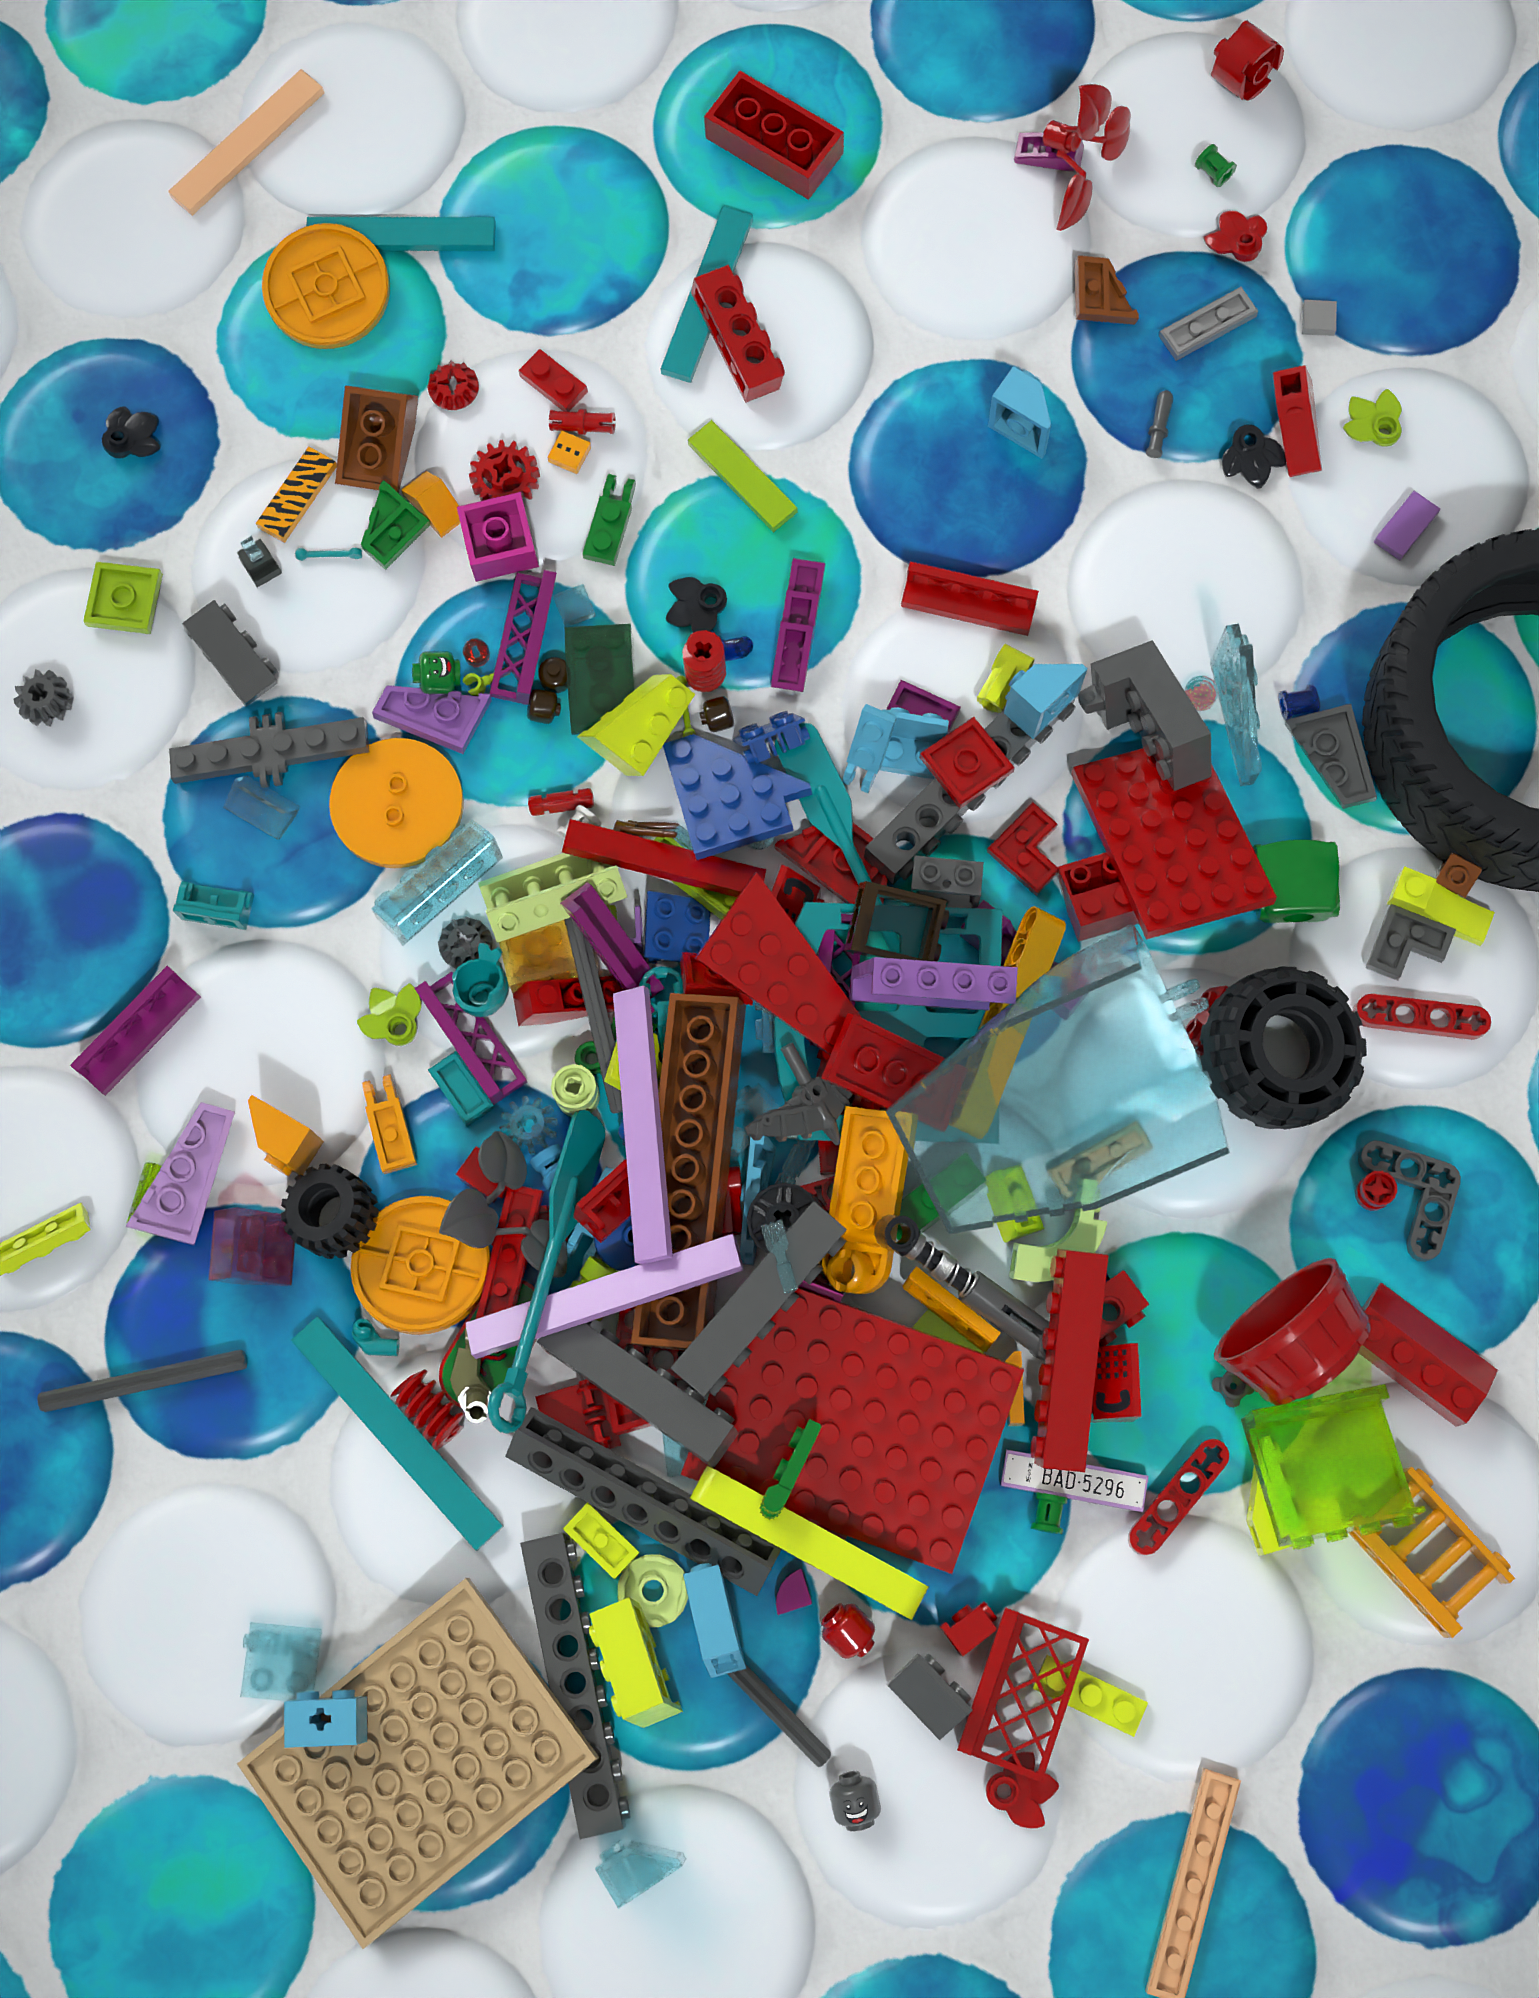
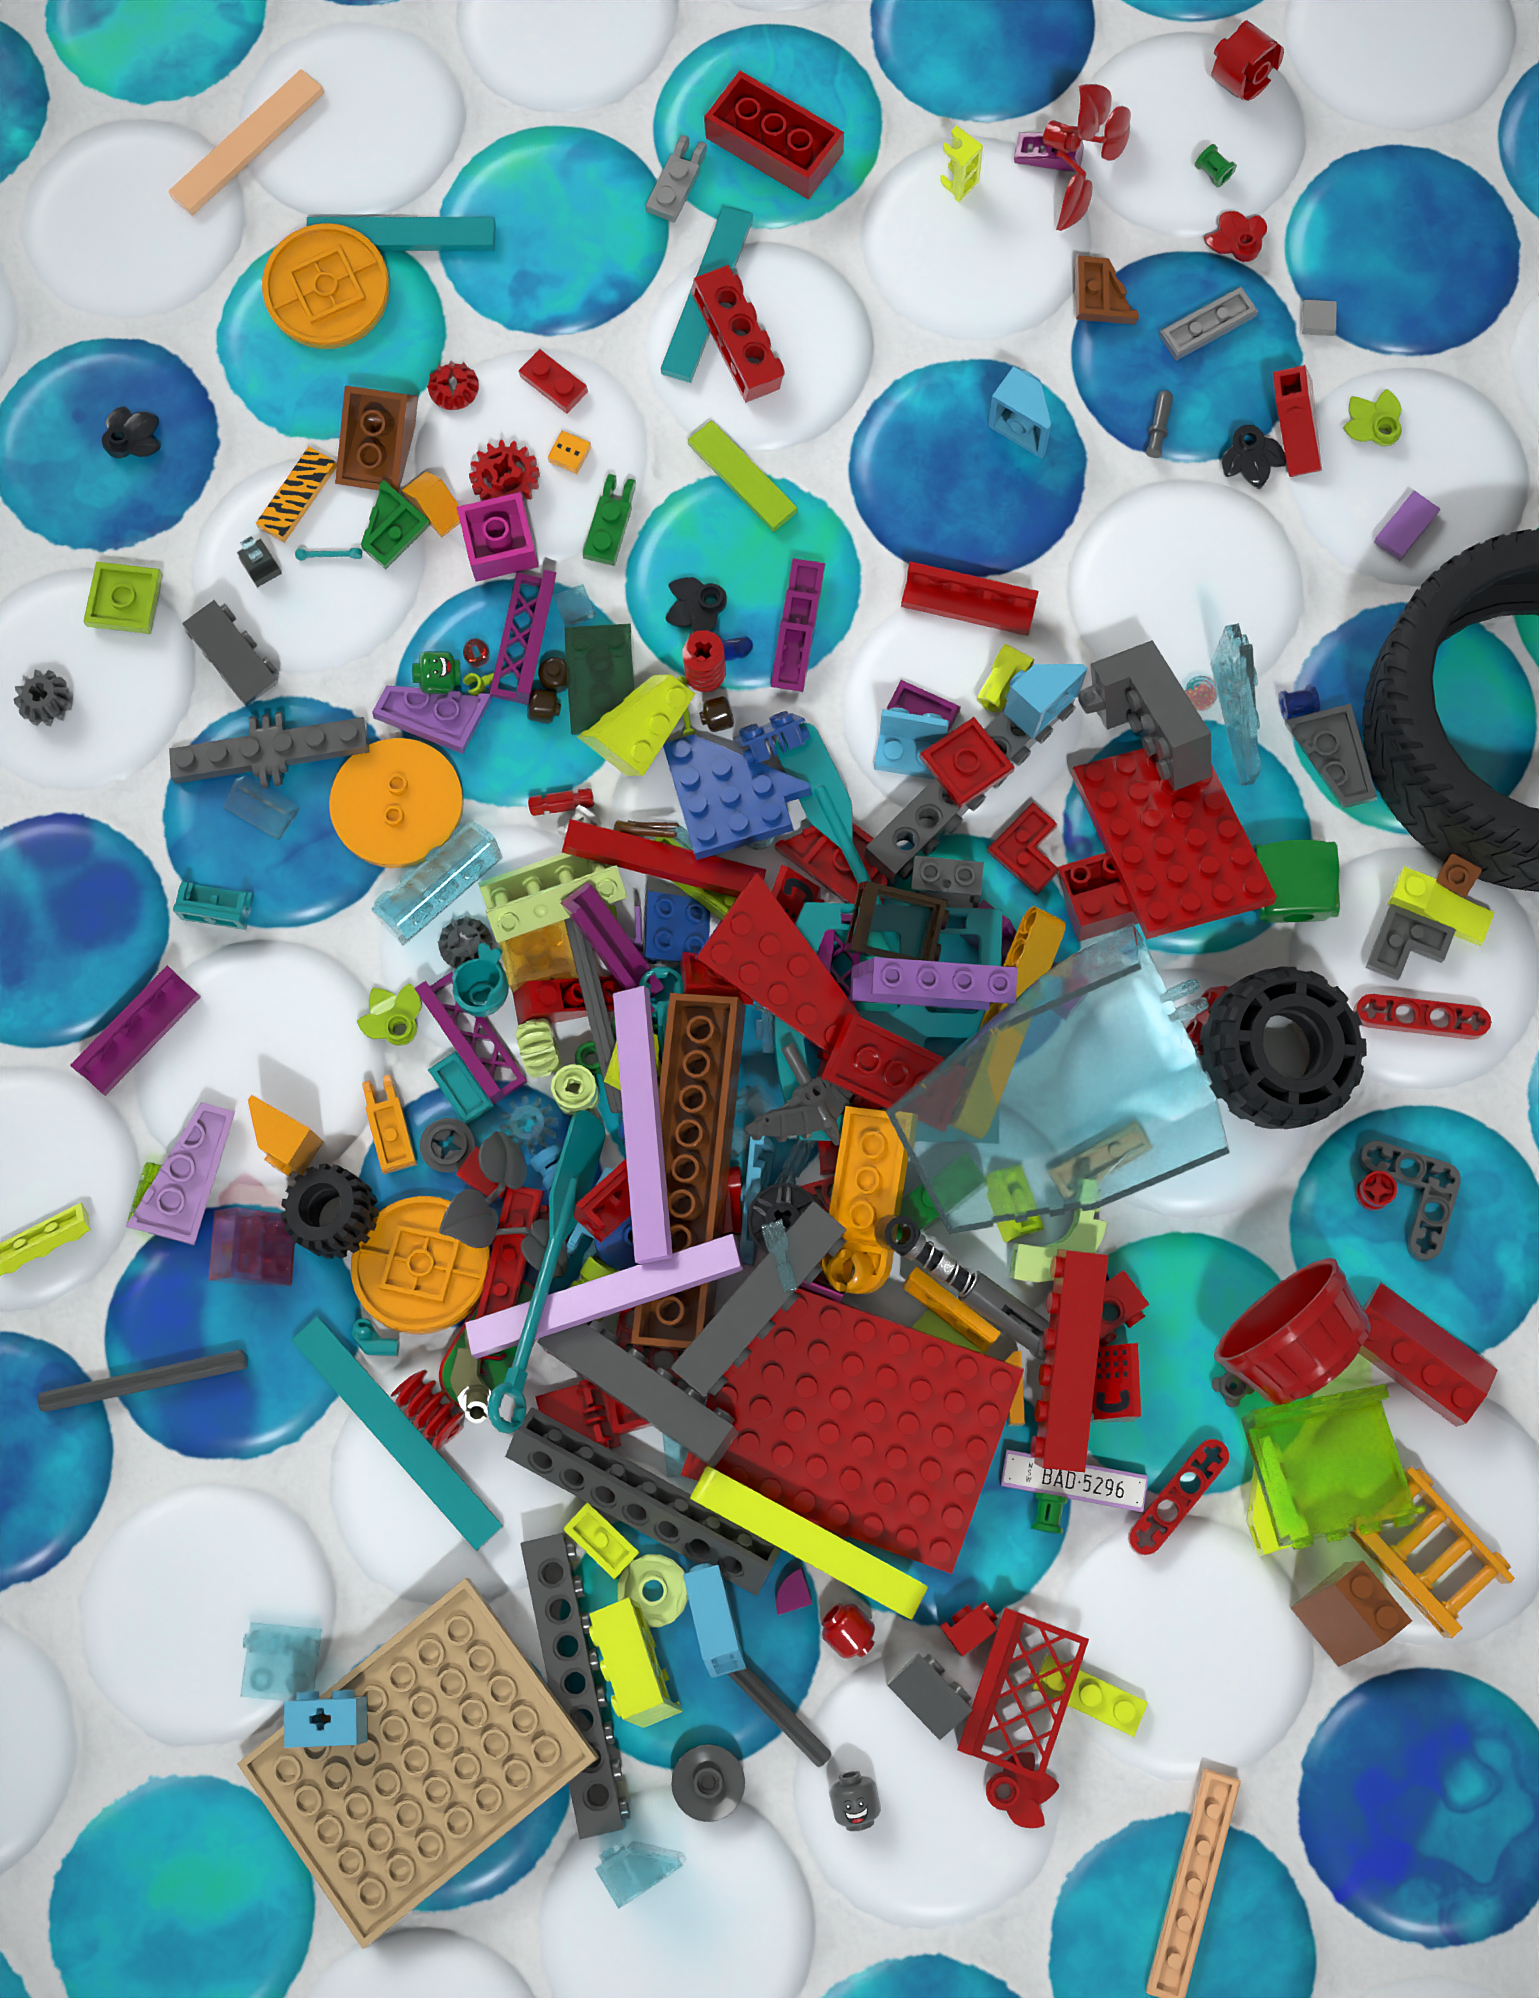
red pin [549,409,616,435] -> none
green hinge [759,1419,822,1520] -> none
medium azure hinge [842,704,897,793] -> none
none -> dark grey gear [420,1118,476,1173]
none -> yellowish green gear [516,1018,562,1078]
none -> light grey hinge [645,135,707,223]
none -> dark grey dish [671,1745,745,1822]
none -> neon yellow hinge [940,125,983,202]
none -> dark orange slope [1290,1560,1412,1667]

